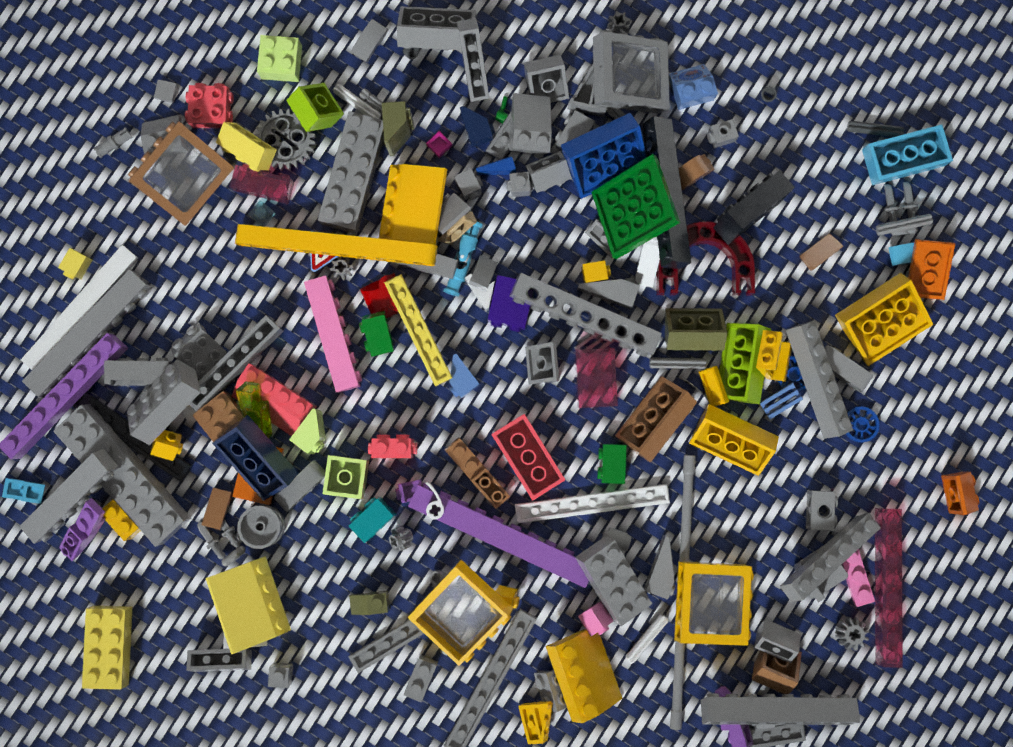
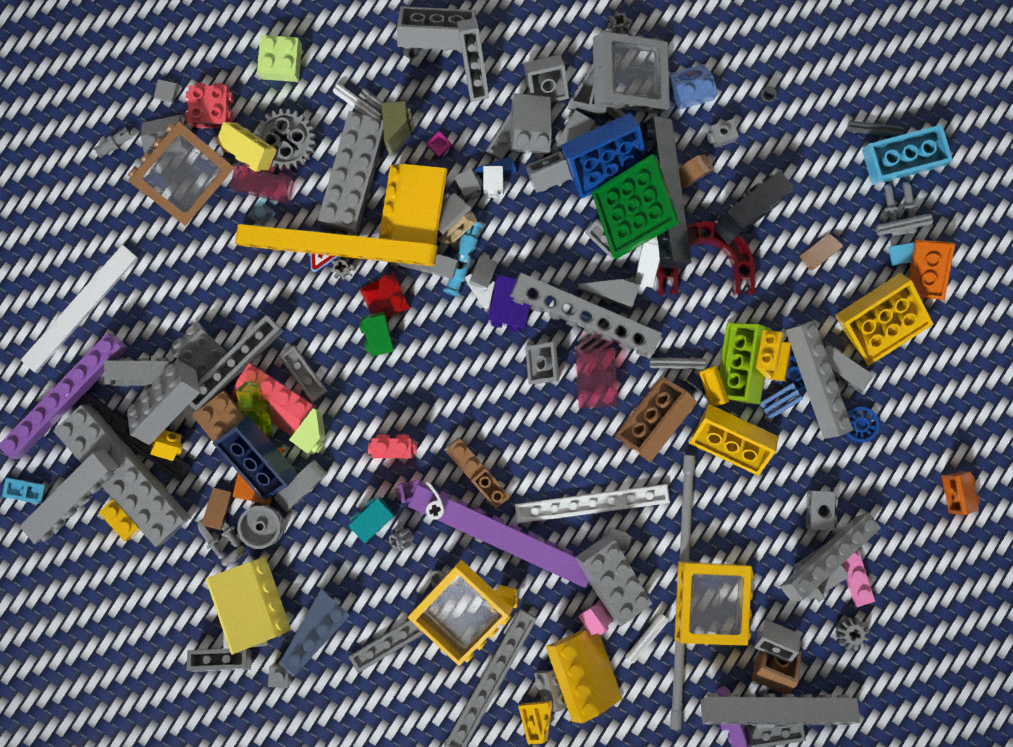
light grey brick [22,269,152,398] -> none
light yellow brick [58,248,93,280] -> none
medium lavender slope [59,498,105,561] -> none
light yellow brick [82,606,133,689] -> none
lime brick [286,83,344,132] -> none
bright pink brick [304,275,362,393] -> none
yellowish green brick [323,455,369,499] -> none
olive slope [349,590,390,615] -> none
light grey slope [351,19,389,62] -> none
light yellow tile [384,274,452,387] -> none
light grey brick [403,654,438,702] -> none
medium blue slope [449,354,480,399] -> none
dark blue slope [460,106,495,148] -> none
coral brick [491,414,565,501] -> none
green hand [496,96,508,124] -> none
light grey brick [506,172,531,198] -> none
yellow brick [581,260,611,283] -> none
green brick [597,444,627,484] -> none
light grey slope [644,535,676,599] -> none
olive slope [665,308,727,351] -> none
clear pink brick [875,508,903,668] -> none
none -> light grey tile [279,345,328,403]
none -> sand blue wedge [279,589,350,677]
none -> white slope [483,166,503,198]

